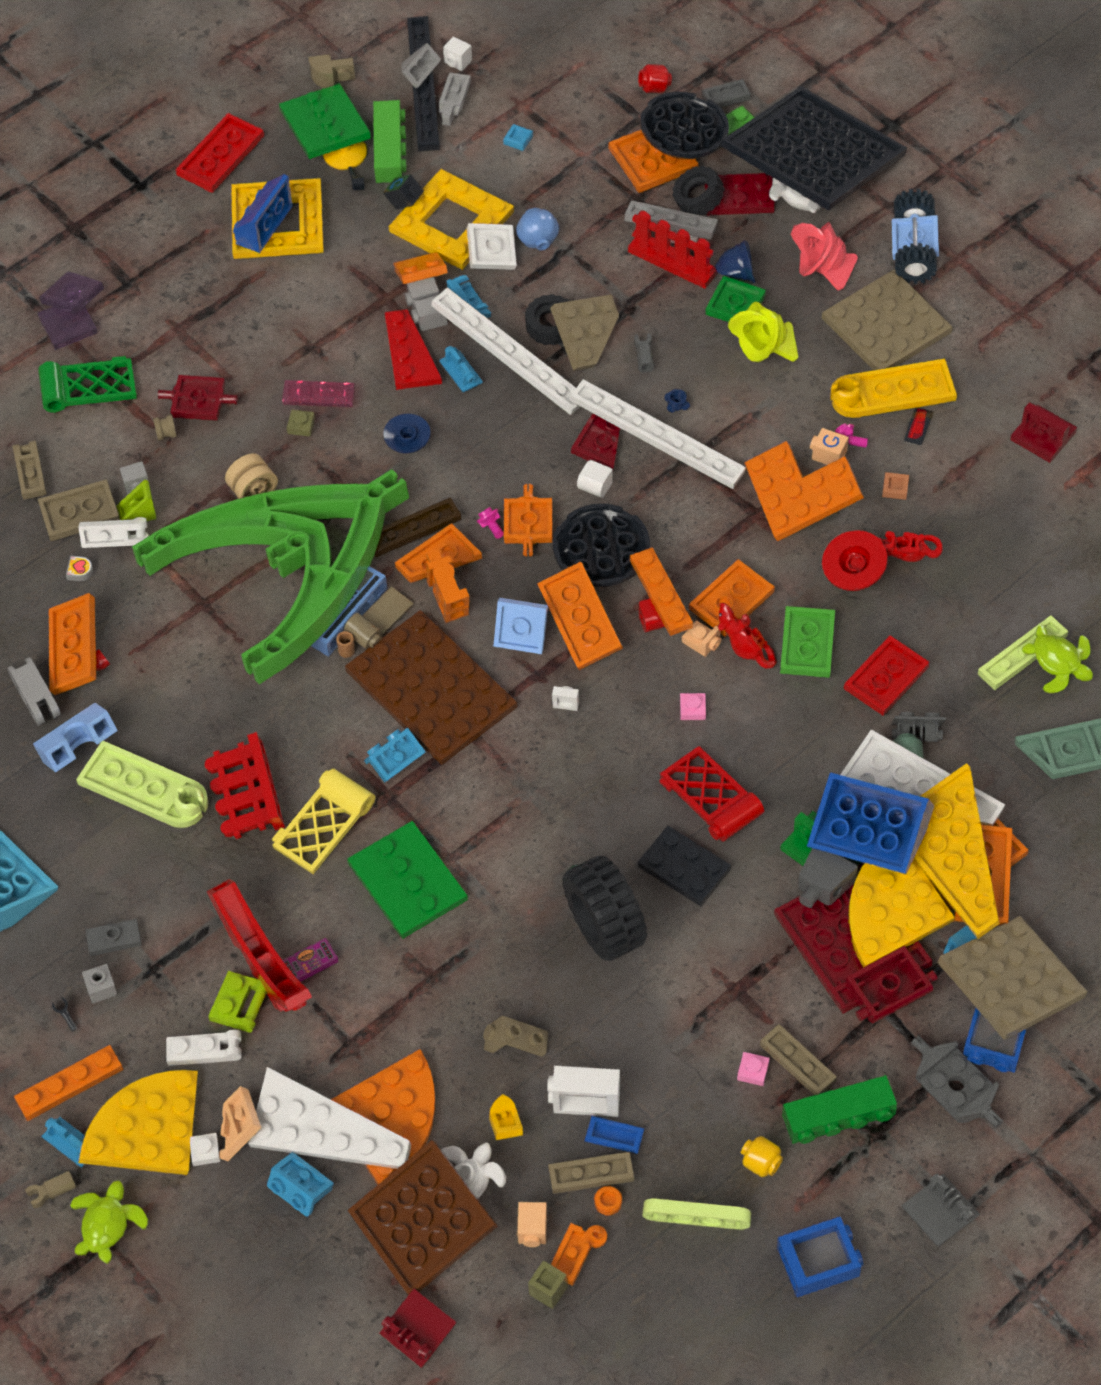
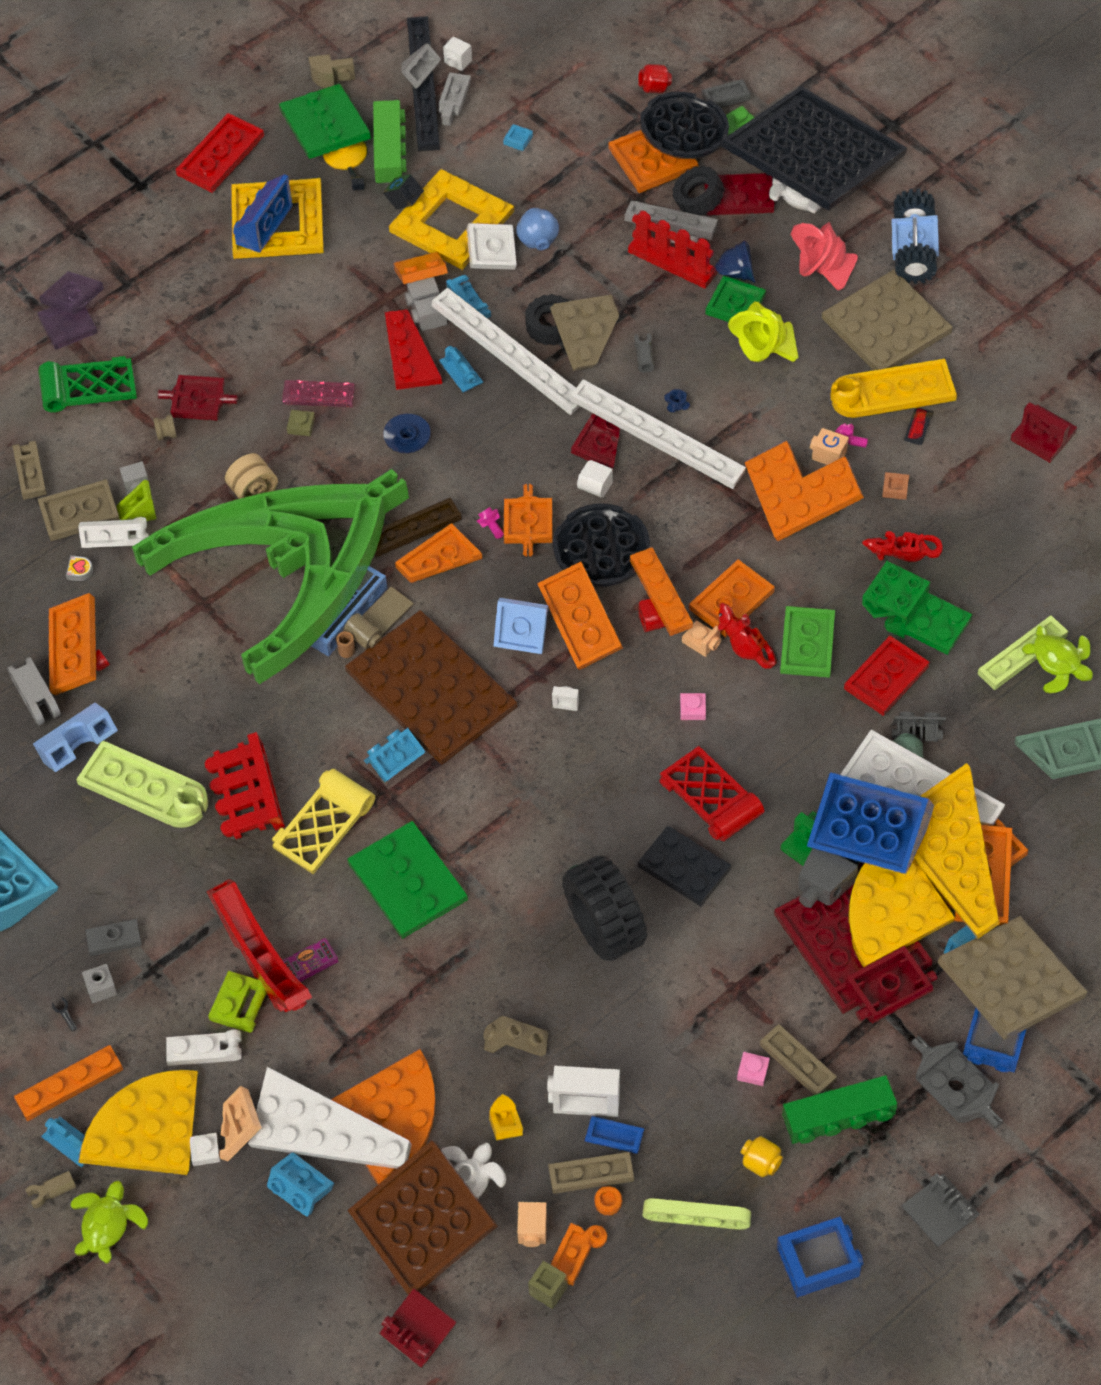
orange hips [426,548,469,623] -> none
red hat [822,530,888,591] -> none
none -> green piece [862,561,972,655]

